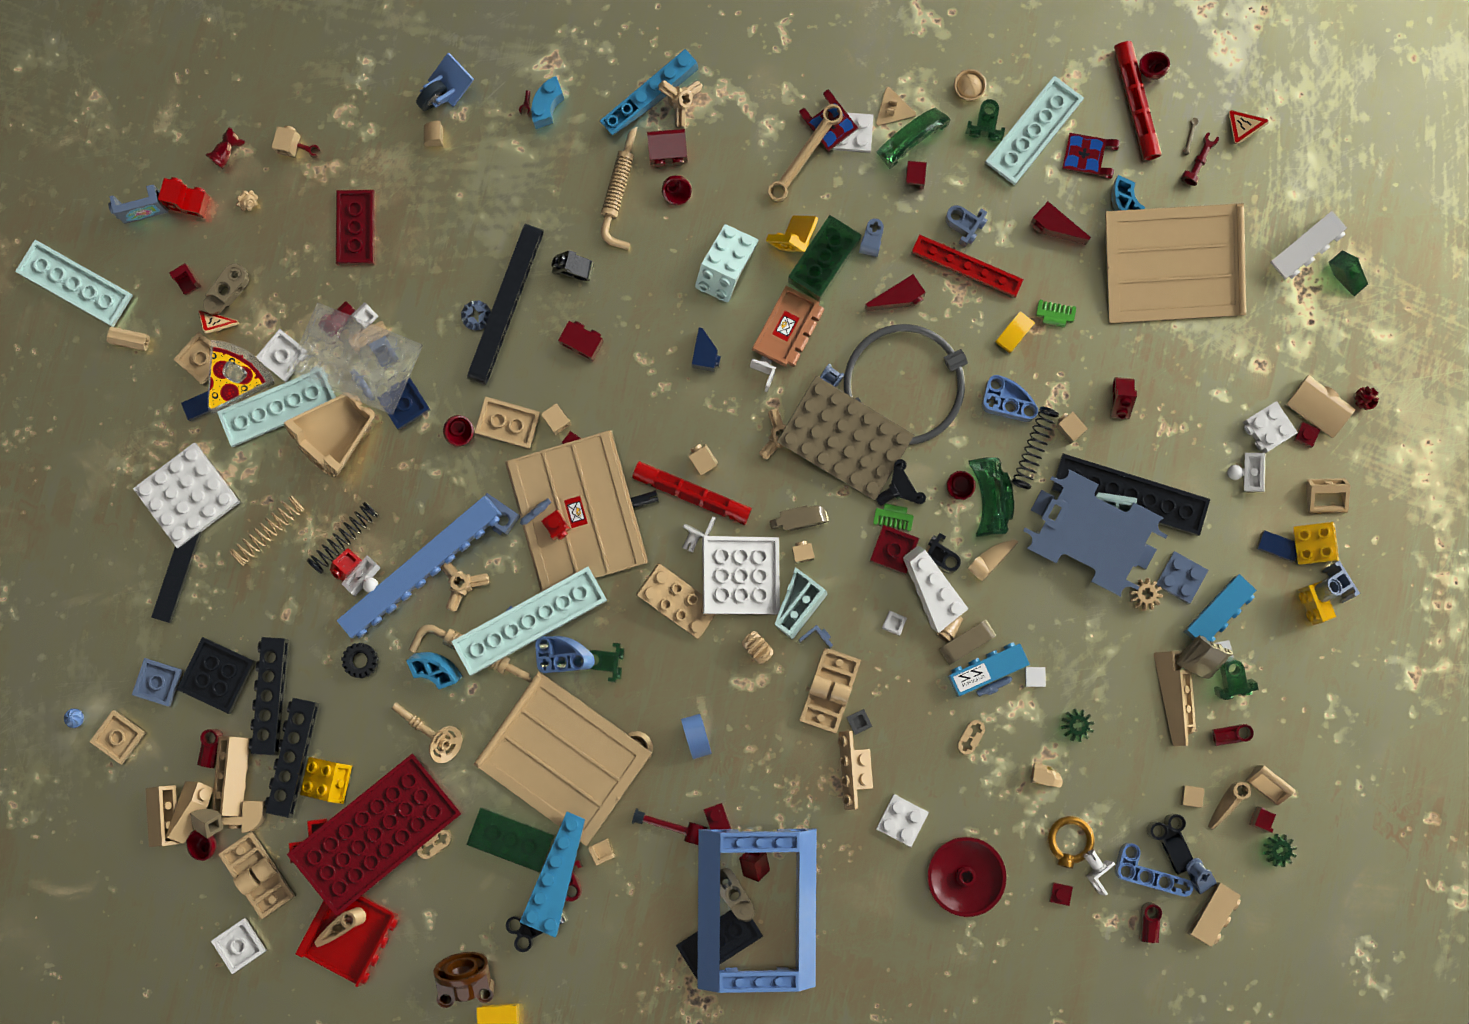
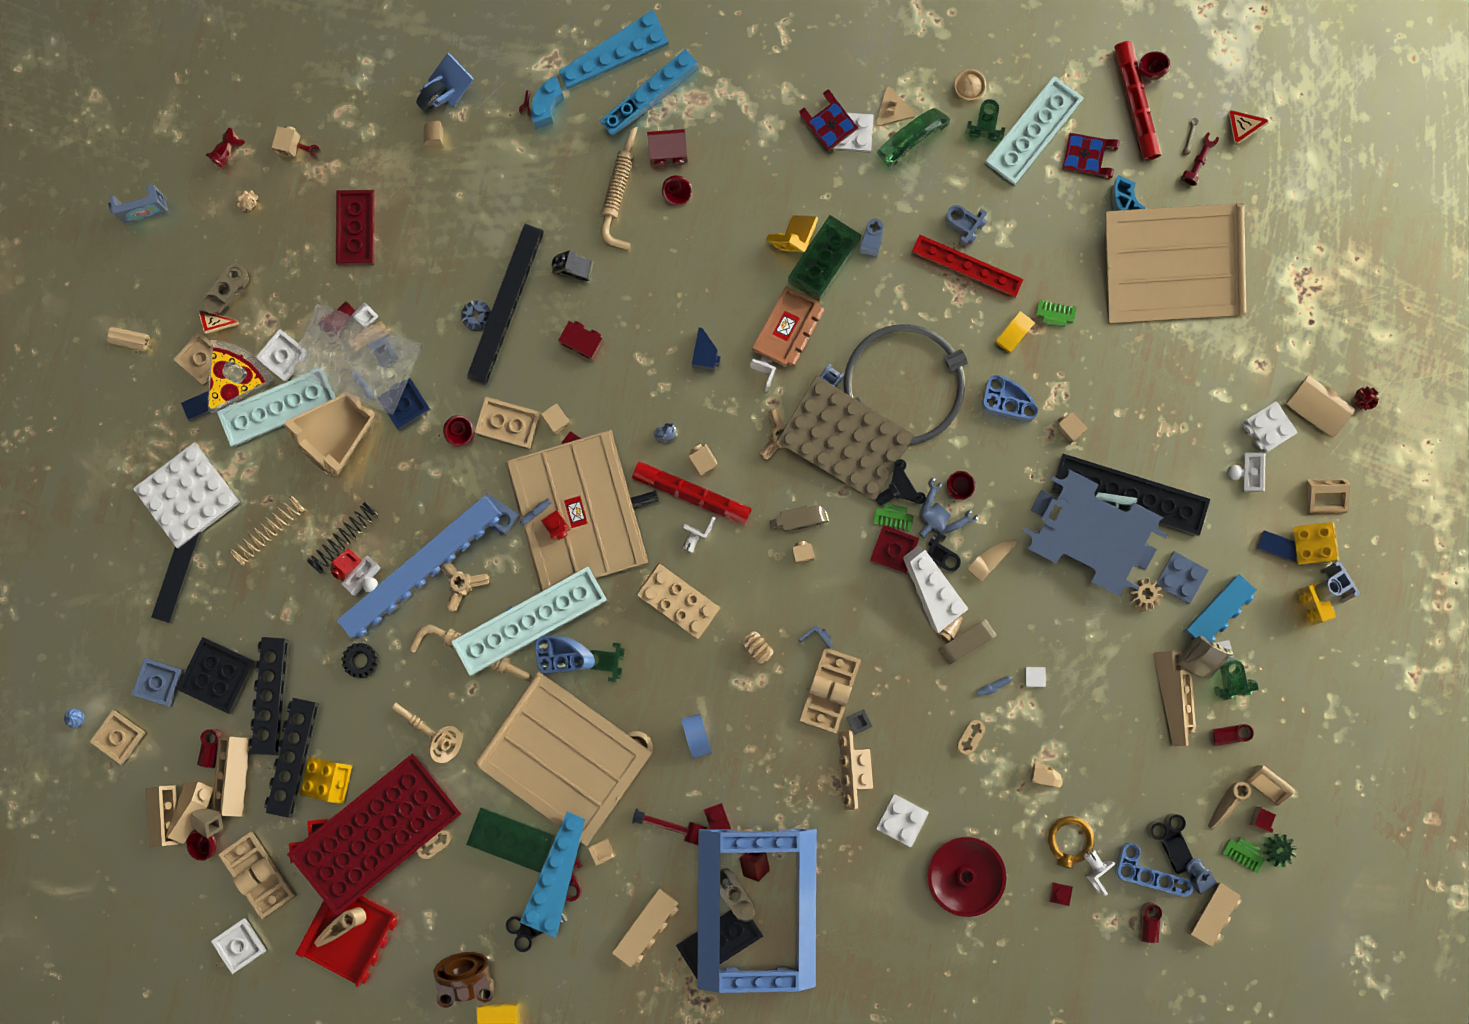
light aqua plate [15,240,133,327] -> none
red brick [158,177,210,218] -> none
dark red panel [169,263,201,295] -> none
tan brick [222,801,266,833] -> none
dark azure brick [406,652,462,689] -> none
tan bush [658,80,702,127] -> none
light aqua bracket [695,224,759,302] -> none
white plate [702,536,780,615] -> none
tan piece [768,104,843,202] -> none
light aqua wedge [775,567,828,640] -> none
dark red slope [865,274,926,311] -> none
white tile [882,610,907,636] -> none
dark red panel [906,161,927,189] -> none
dark azure brick [948,642,1030,697] -> none
clear green windscreen [969,457,1014,537] -> none
black piece [1011,406,1059,489] -> none
dark red slope [1031,201,1091,245] -> none
clear green gear [1061,709,1094,742] -> none
dark red pin [1110,377,1137,419] -> none
tan tile [1181,786,1204,808] -> none
white wedge [1270,211,1347,280] -> none
dark red plate [1294,422,1320,448] -> none
clear green slope [1329,250,1368,296] -> none
none -> dark azure wing [559,10,669,89]
none -> tan brick [612,888,679,967]
none -> sand blue plate [654,423,676,442]
none -> sand blue piece [919,478,978,538]
none -> bright green piece [1222,837,1265,873]

